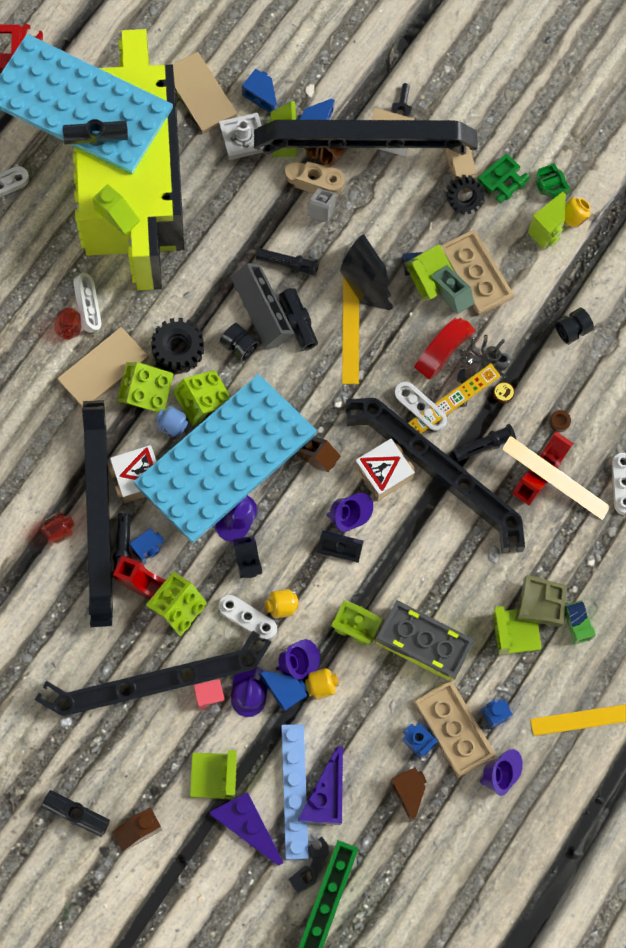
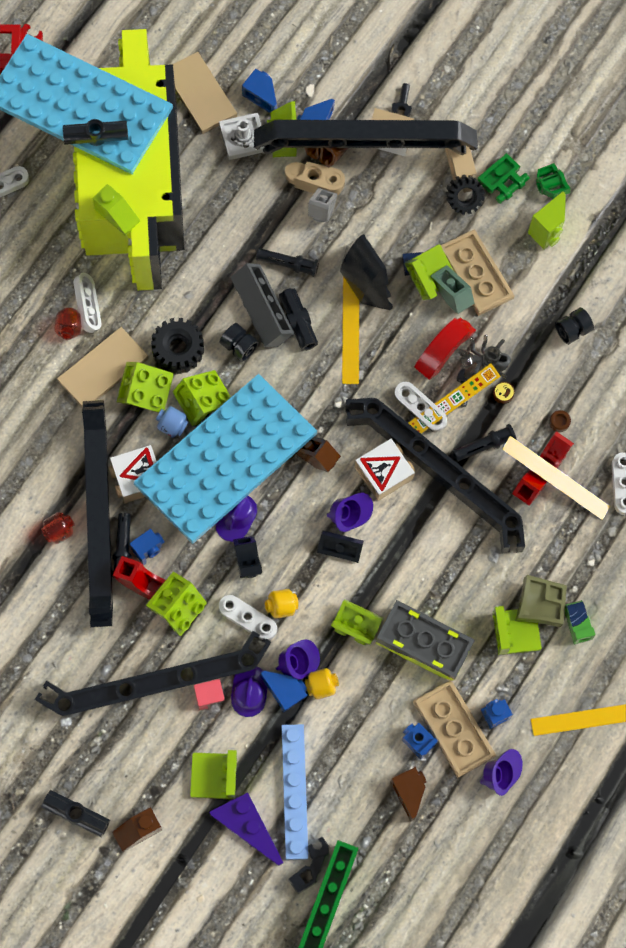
dark purple wing [298,746,343,825] -> none
yellow head [564,197,591,228] -> none

